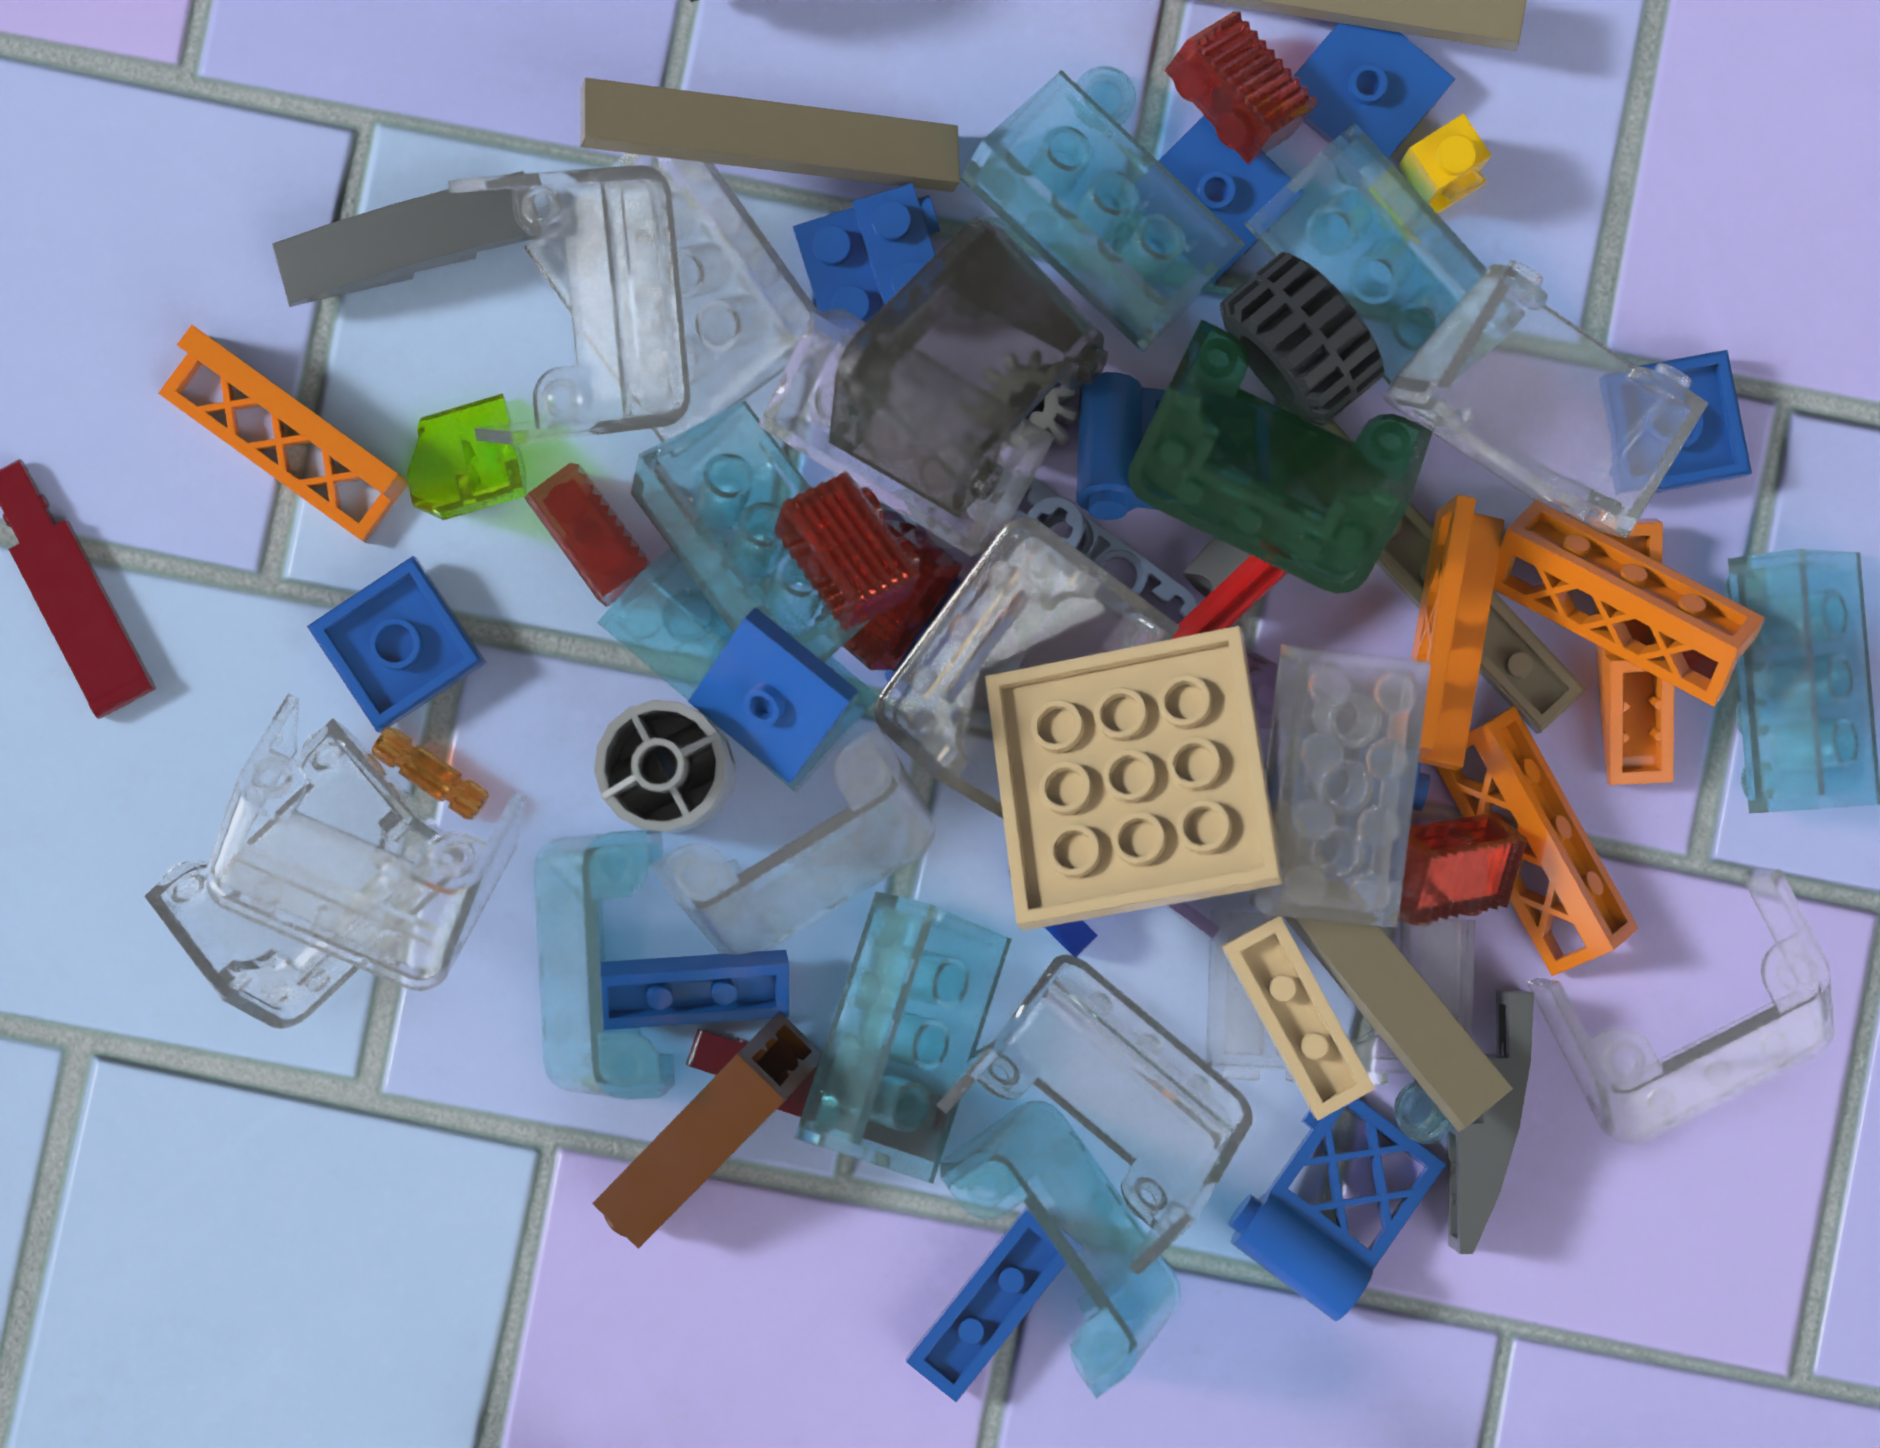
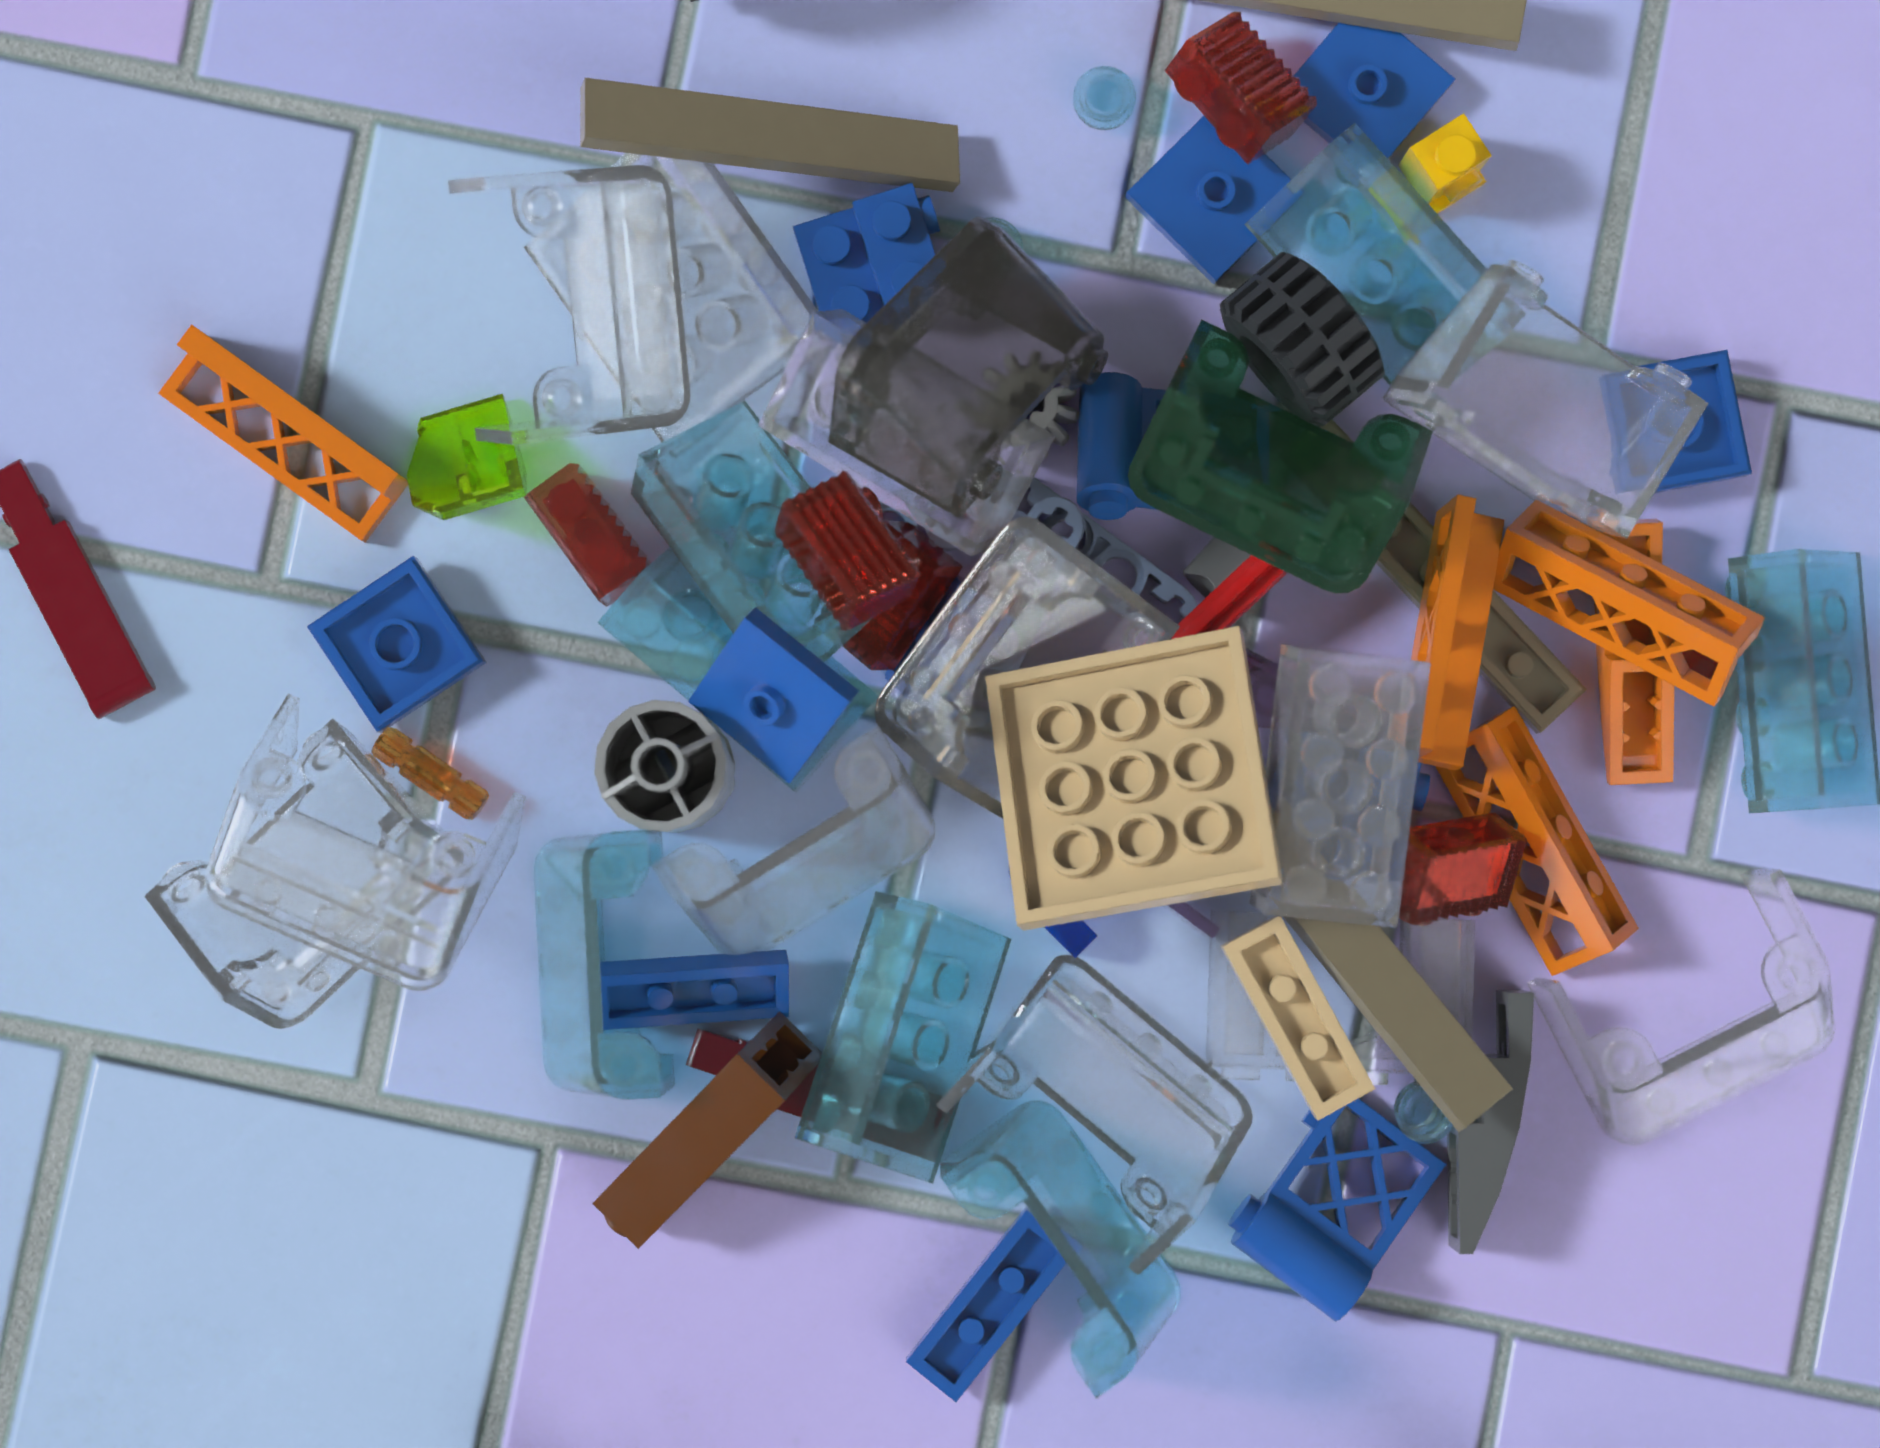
dark grey slope [272,171,541,307] -> none
clear light blue slope [960,70,1246,353] -> none

